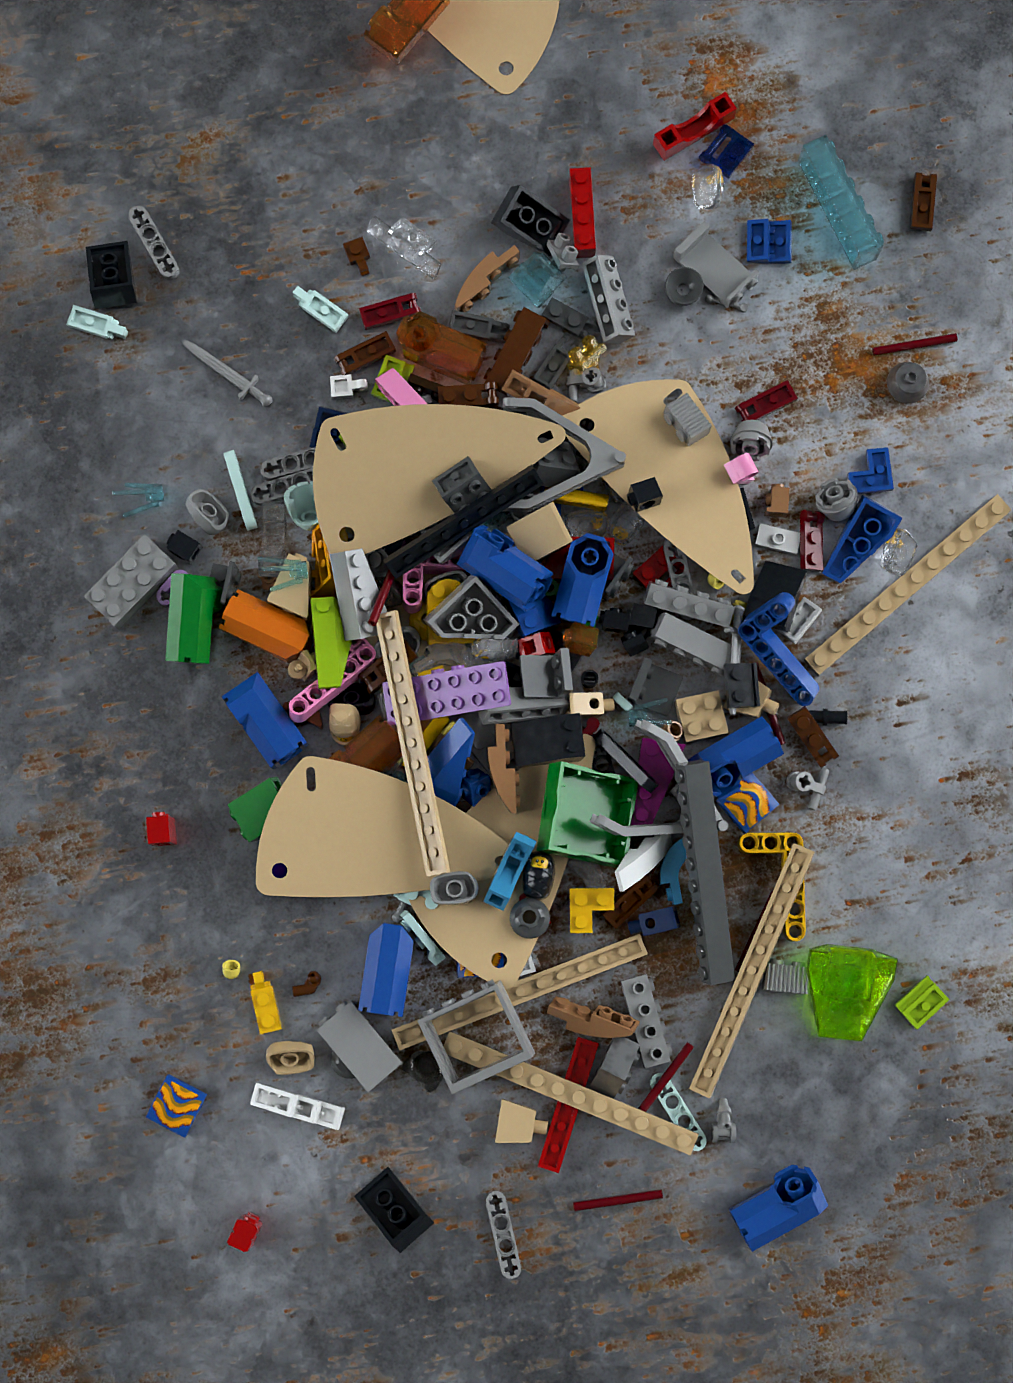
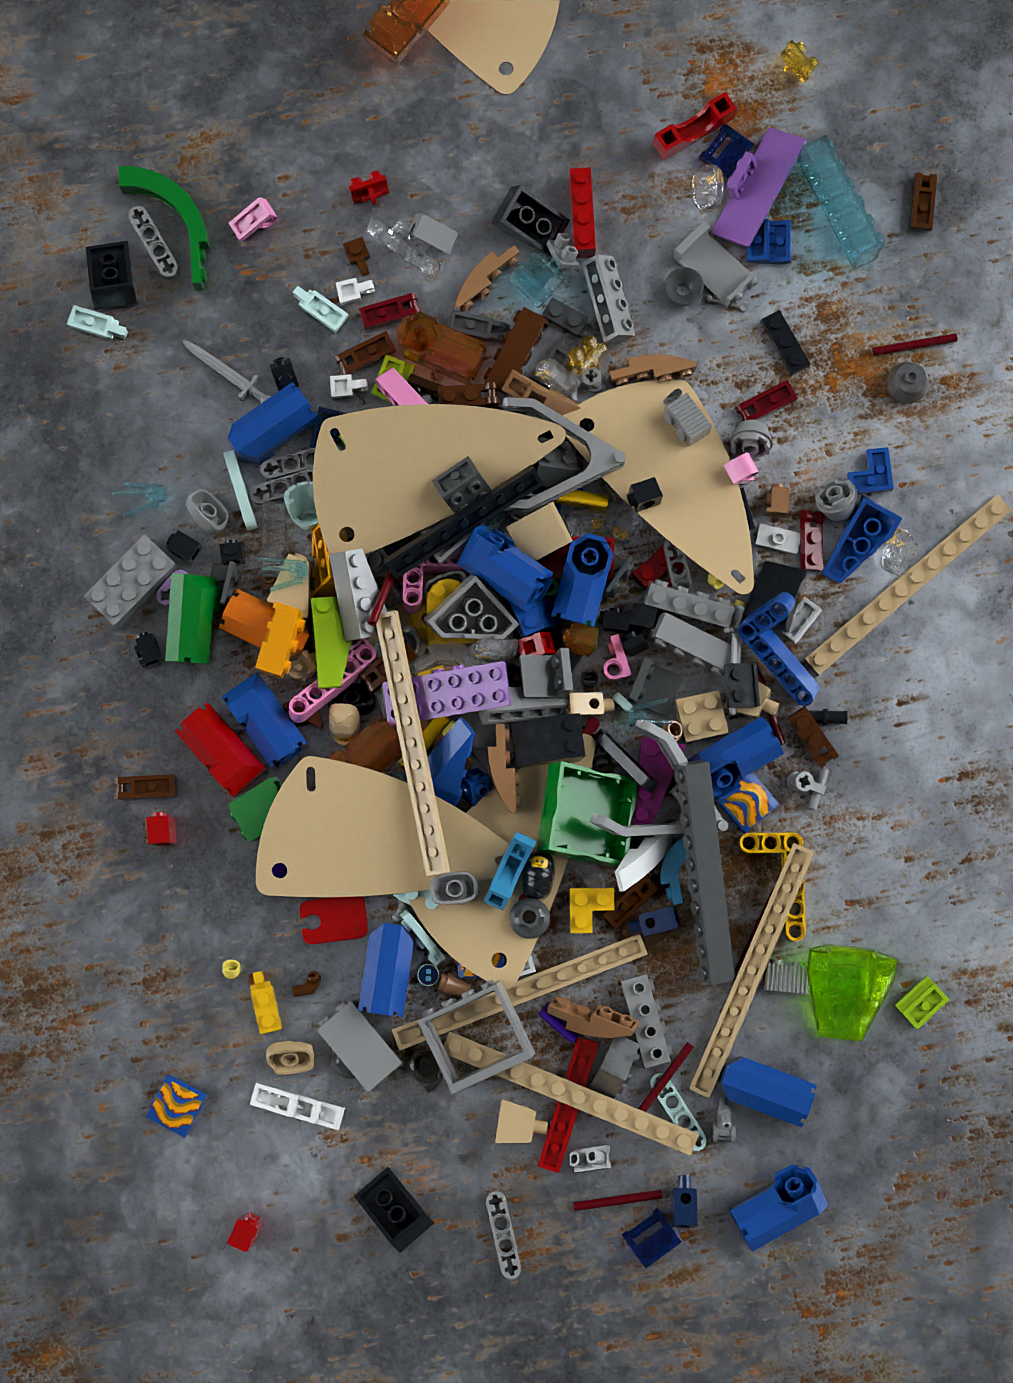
none -> reddish brown plate [114,774,176,800]
none -> green arch [118,166,210,290]
none -> black brick [134,632,164,668]
none -> red brick [174,702,267,798]
none -> black brick [219,540,246,566]
none -> blue brick [227,382,319,465]
none -> bright pink plate [229,197,278,241]
none -> light orange wedge [255,601,306,679]
none -> black bracket [270,357,299,391]
none -> red piece [299,896,368,945]
none -> white plate [336,278,375,305]
none -> red hips [349,170,390,206]
none -> light grey hinge [408,214,458,254]
none -> dark blue tile [417,964,439,986]
none -> medium nougat cone [437,972,471,996]
none -> clear piece [535,358,581,396]
none -> dark purple slope [538,1002,579,1043]
none -> light grey hips [569,1145,611,1173]
none -> bright pink plate [602,634,631,682]
none -> medium nougat slope [609,355,697,386]
none -> clear blue plate [621,1208,682,1269]
none -> dark blue torso [671,1175,698,1228]
none -> medium lavender bracket [712,127,806,248]
none -> blue brick [718,1056,817,1128]
none -> black plate [760,310,810,376]
none -> clear yellow hips [780,40,819,83]

